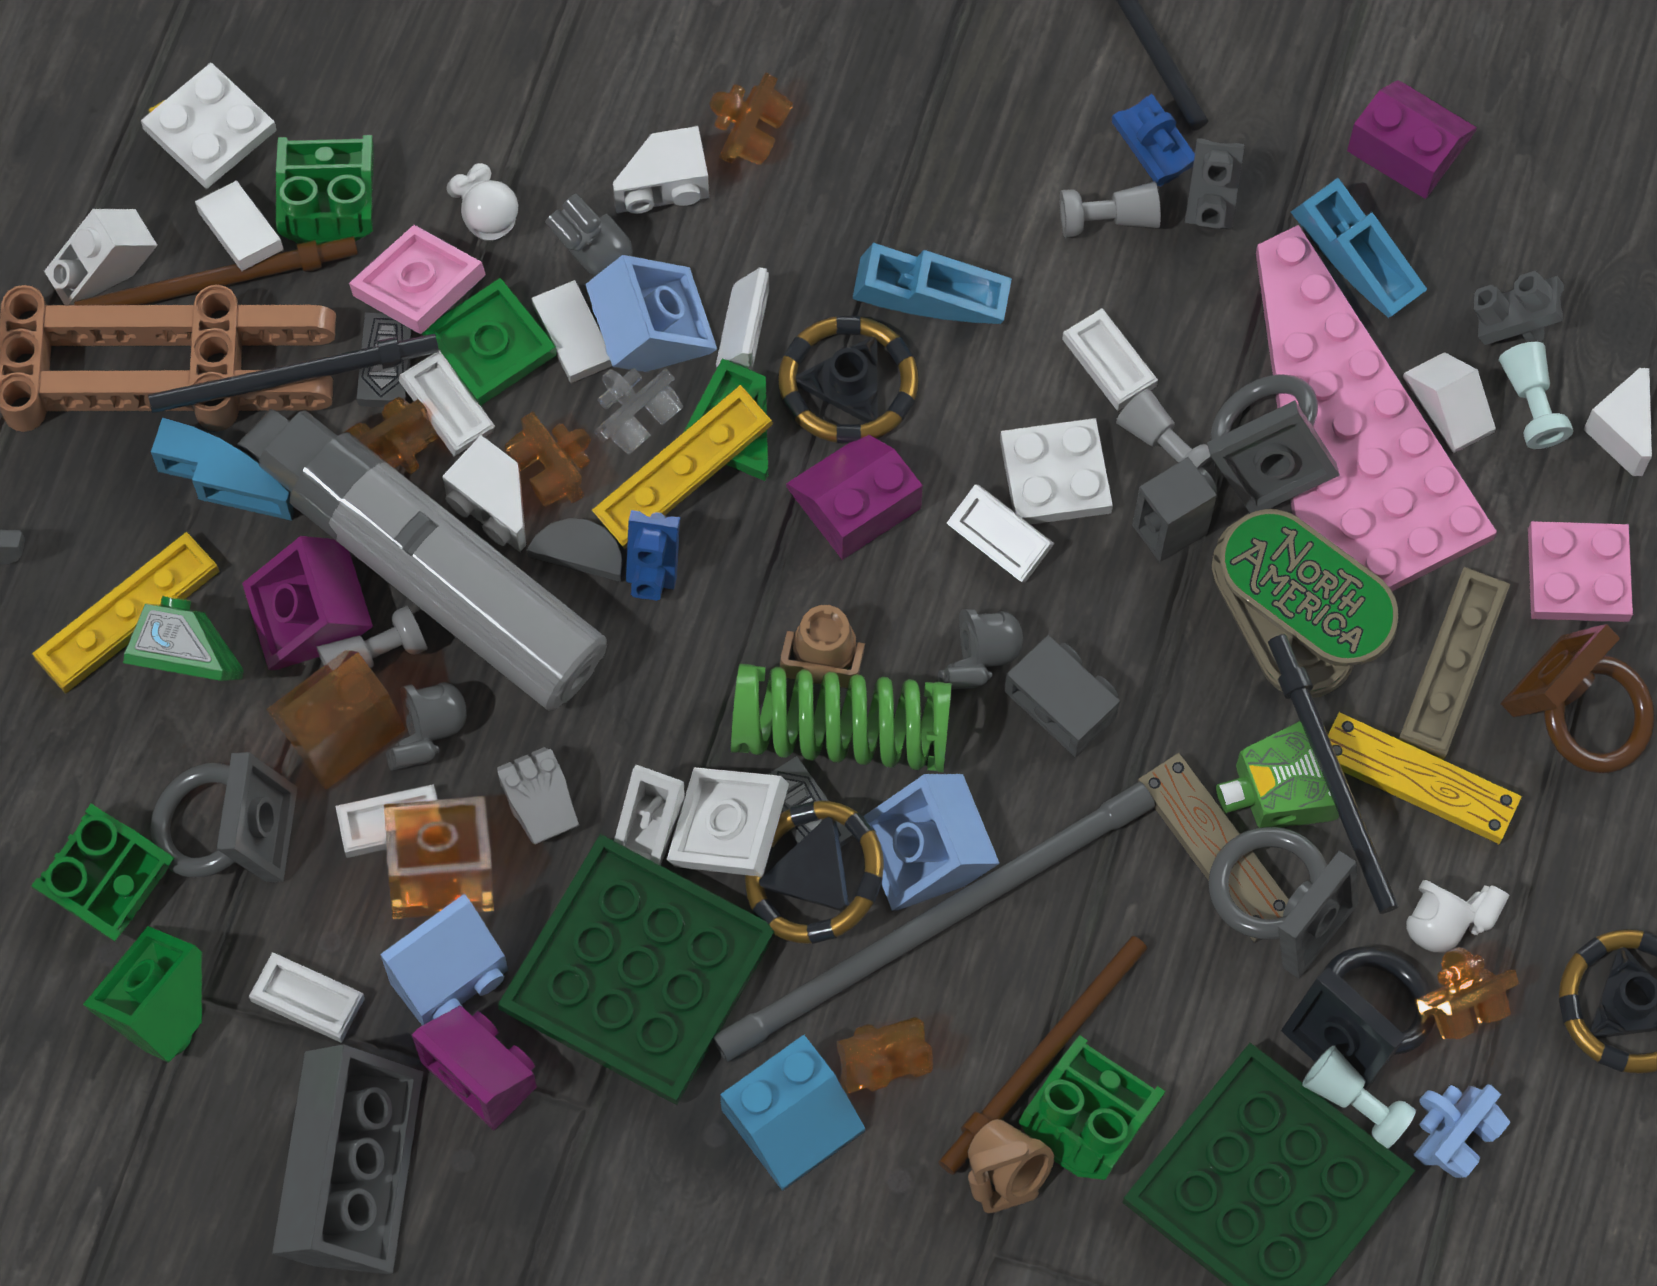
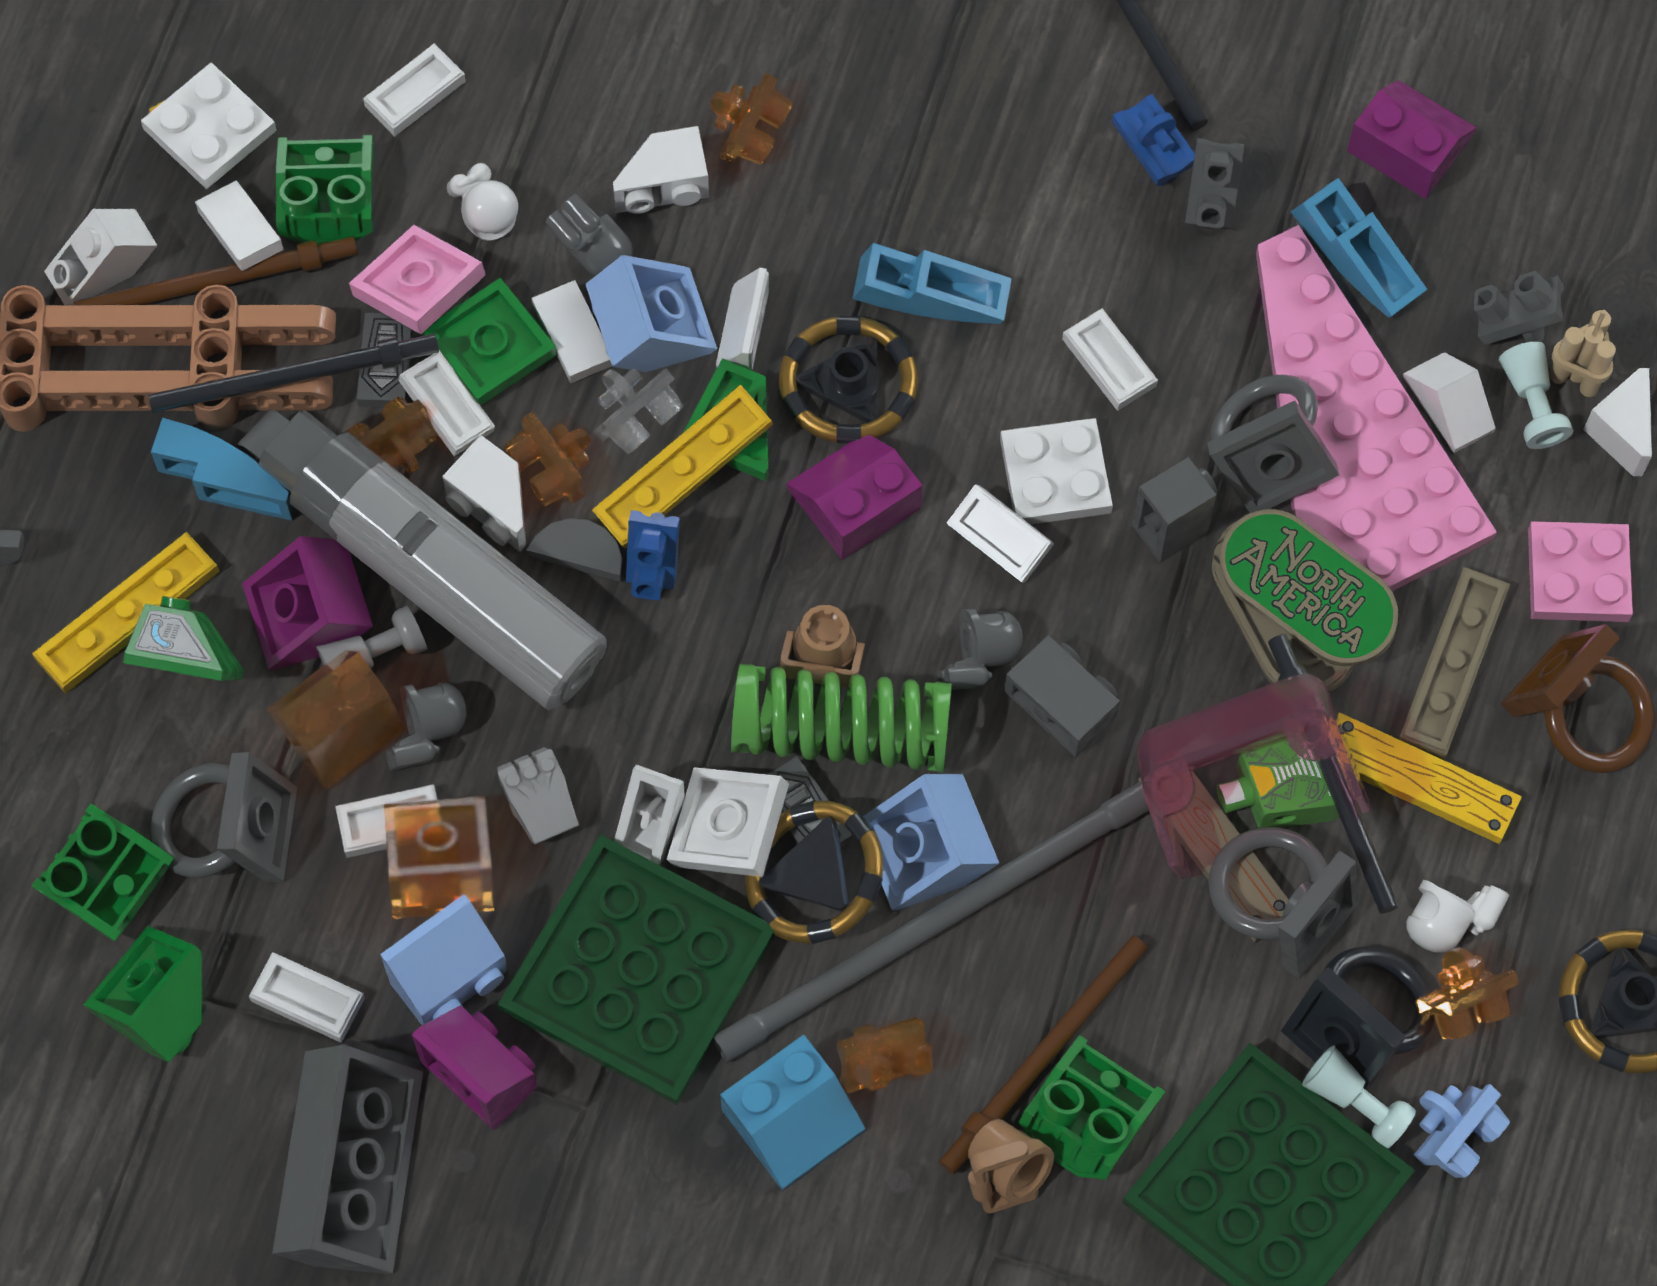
light grey piece [1060,181,1161,237] -> none
light grey piece [1116,388,1215,472] -> none
none -> white tile [363,44,466,137]
none -> clear pink windscreen [1137,674,1372,879]
none -> tan piece [1549,310,1616,397]

